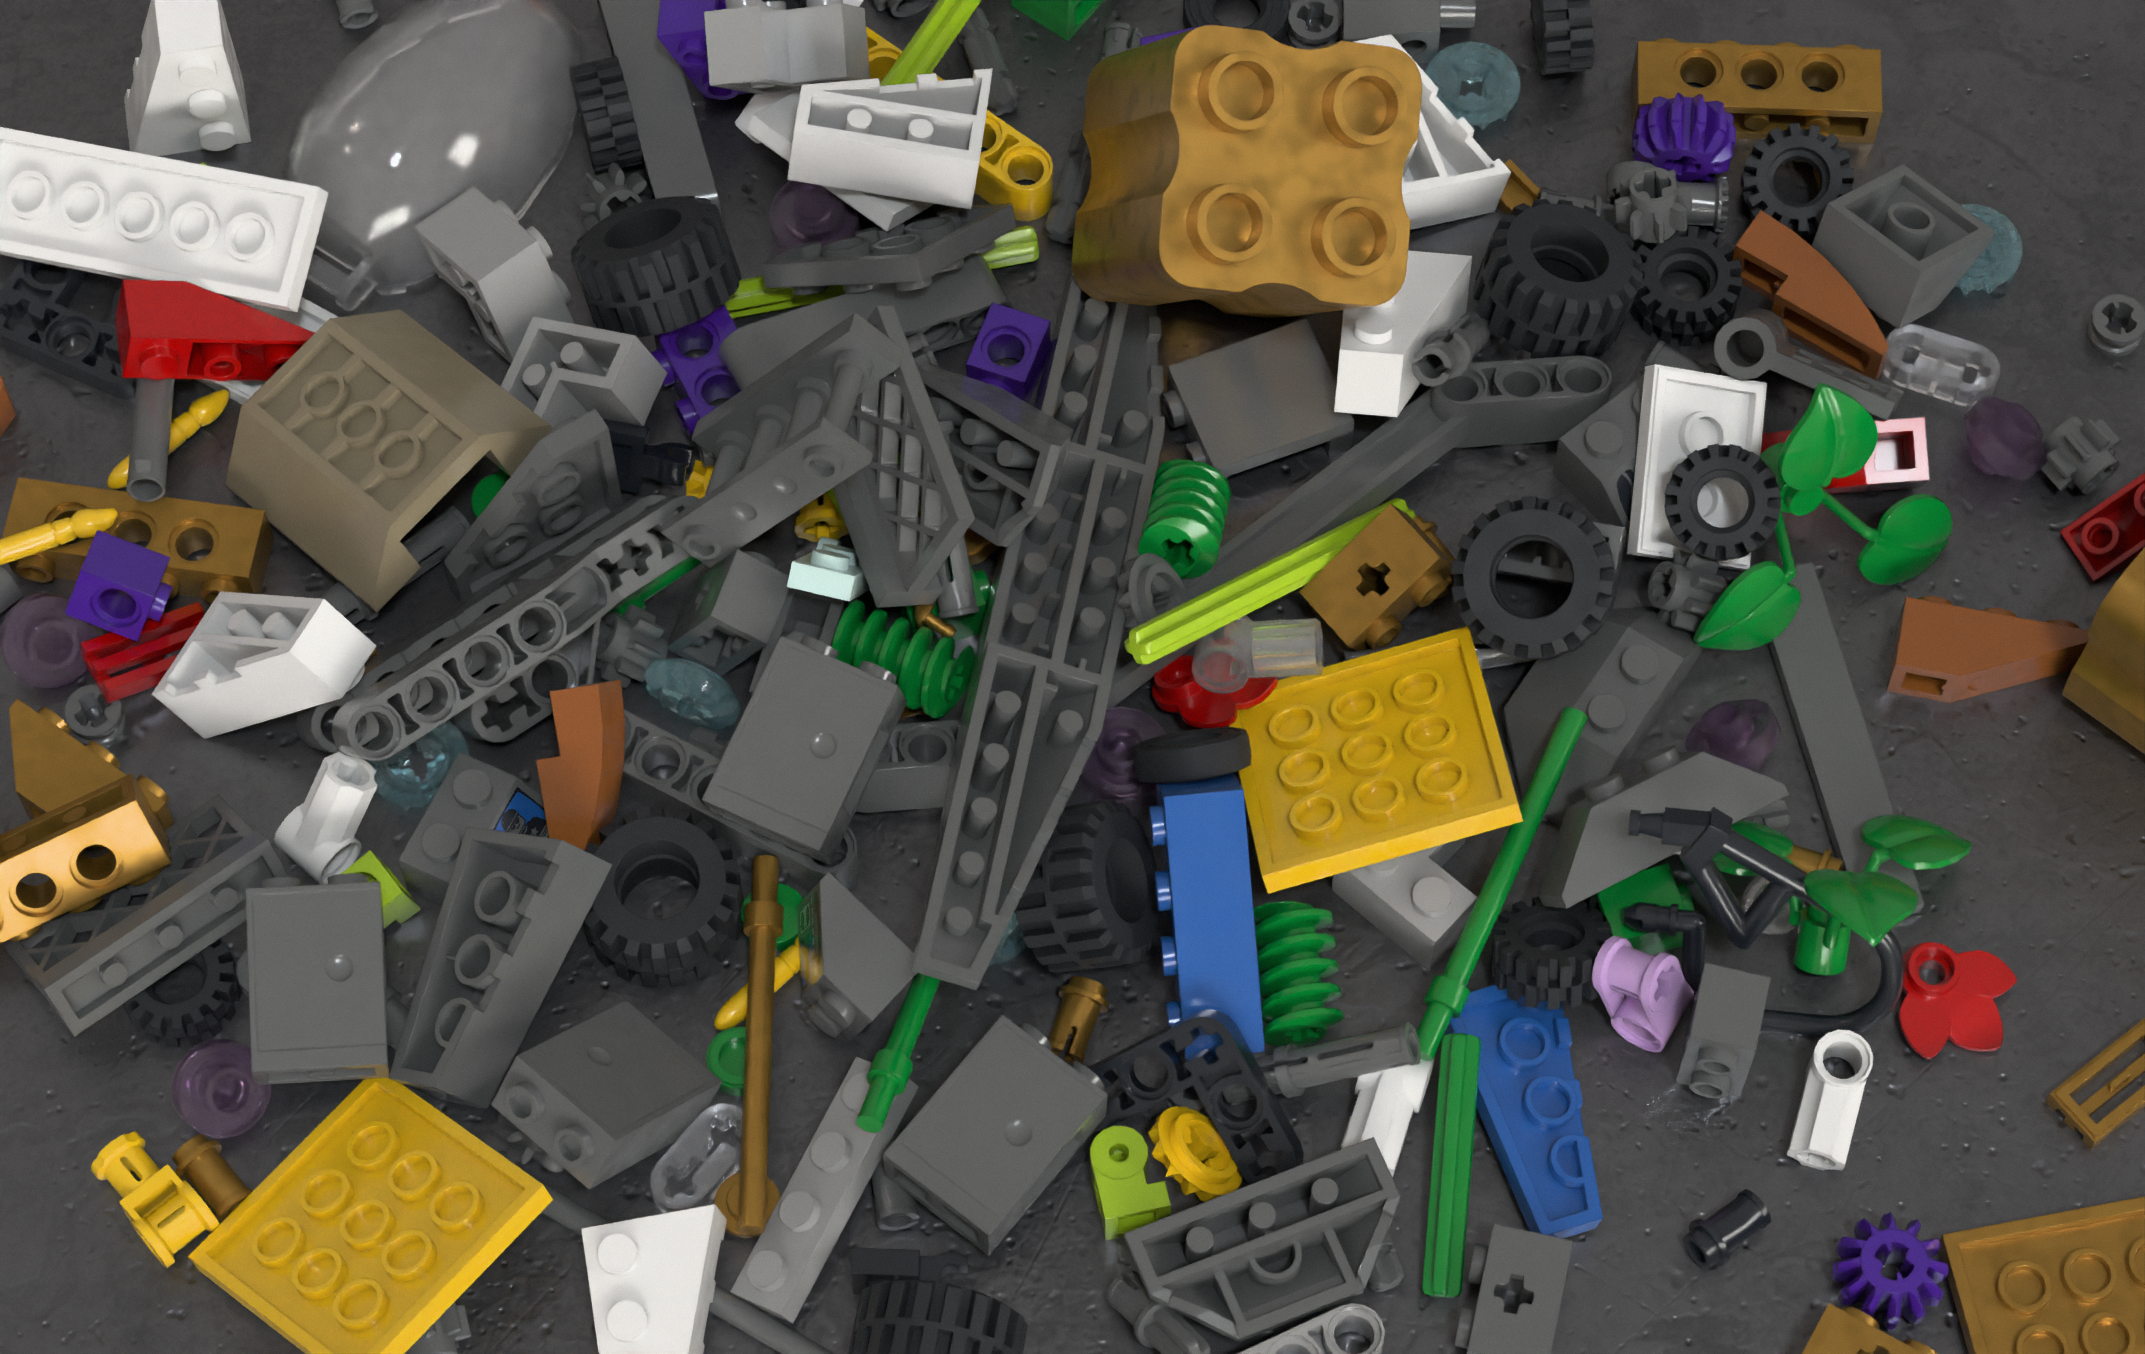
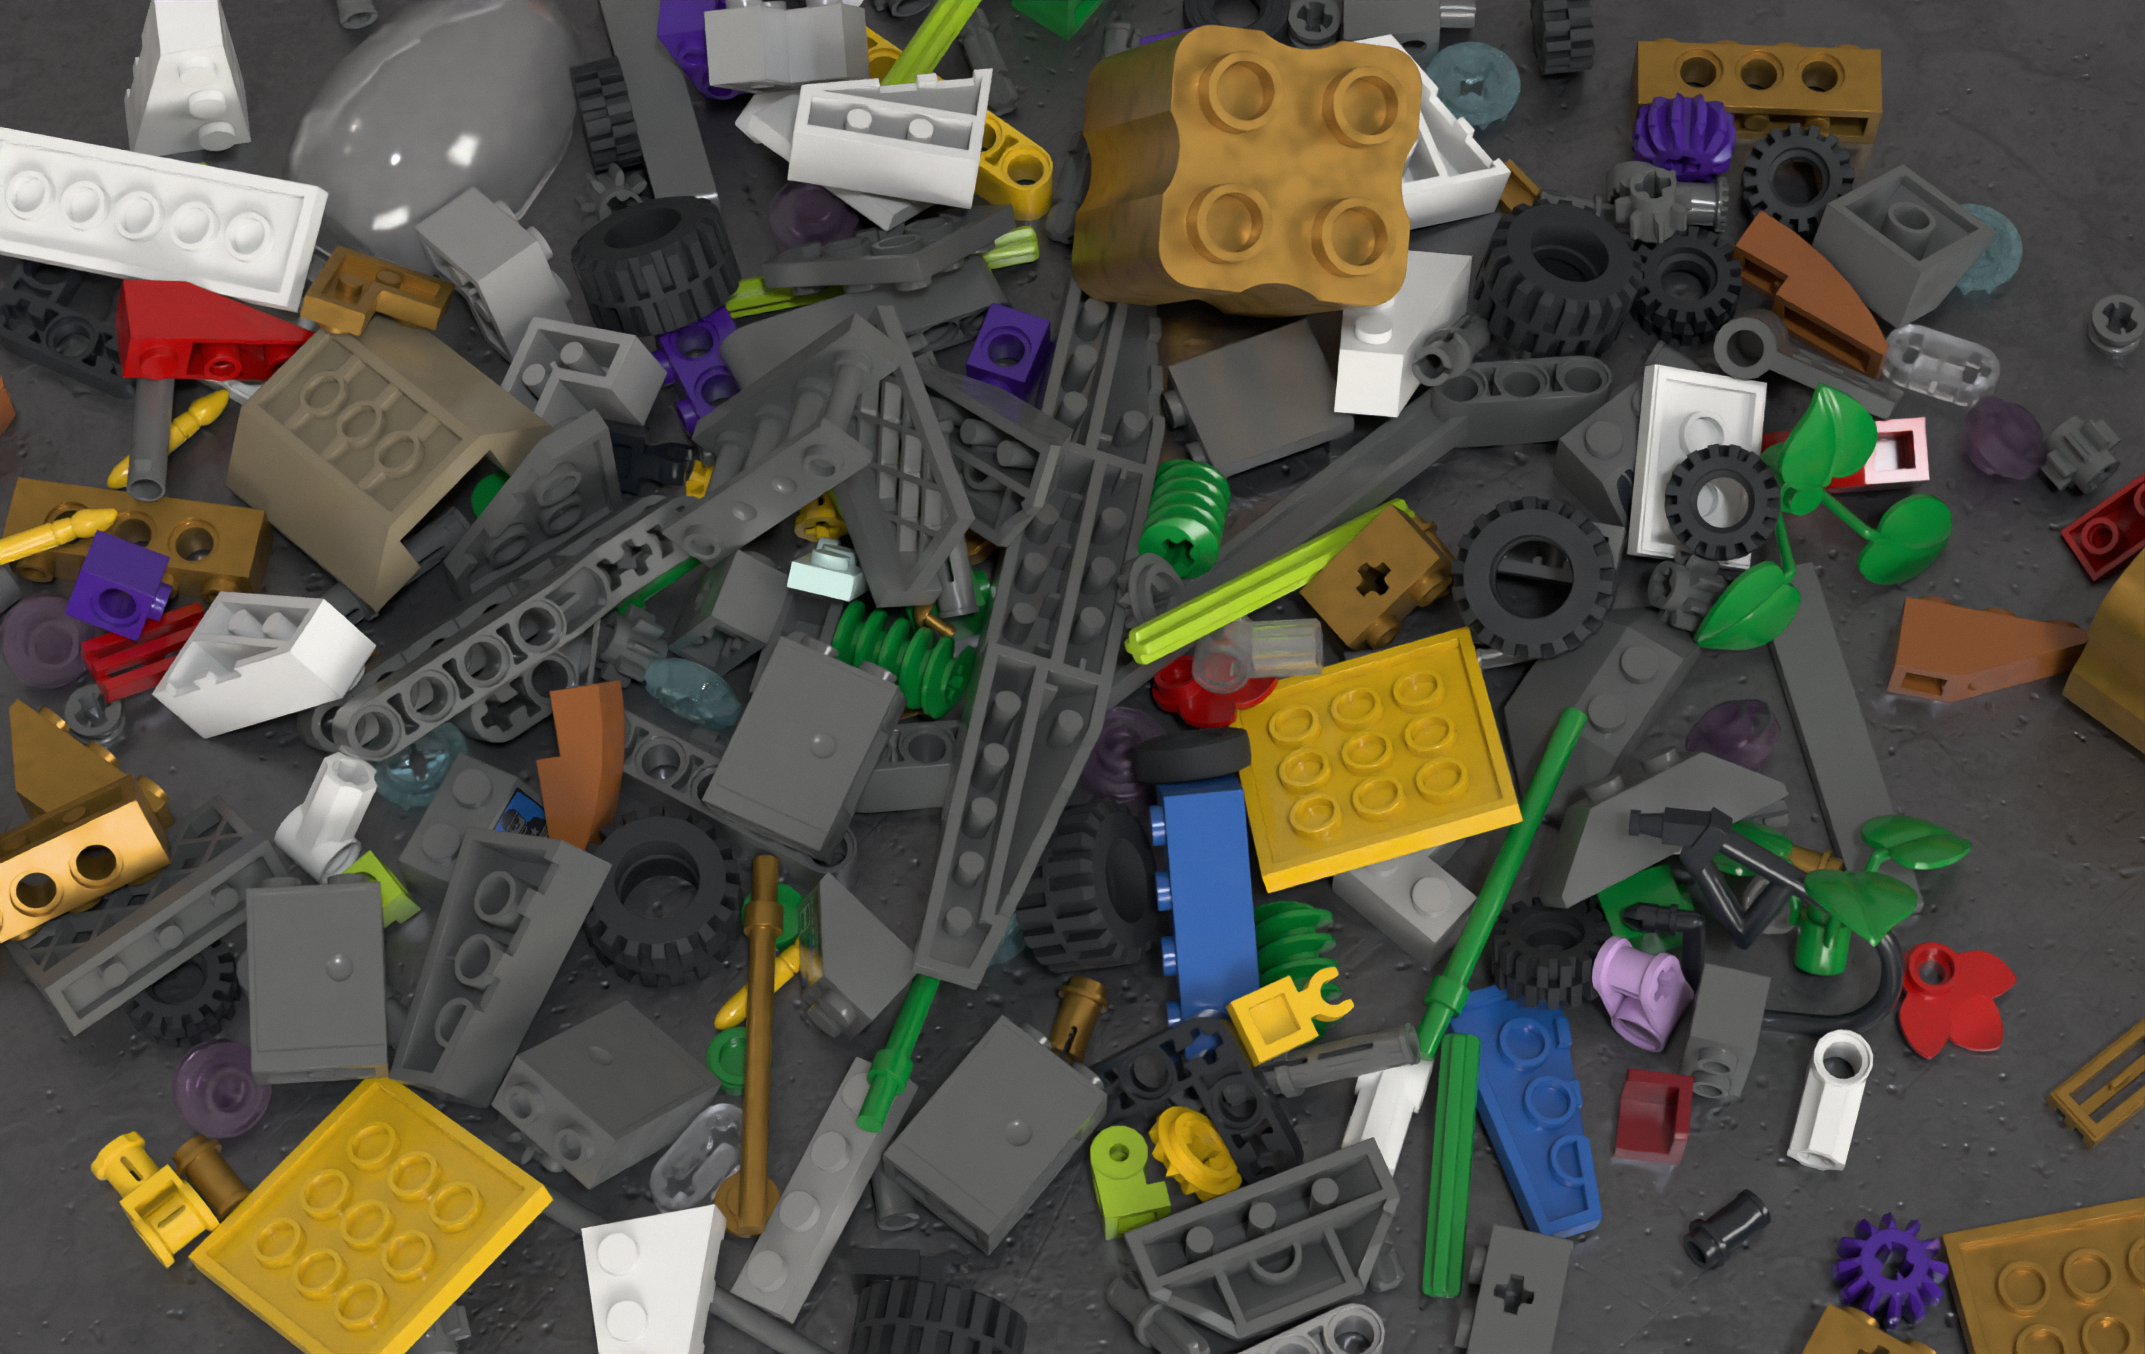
none -> pearl gold plate [300,245,456,336]
none -> yellow plate [1226,967,1354,1067]
none -> dark red panel [1613,1068,1694,1166]

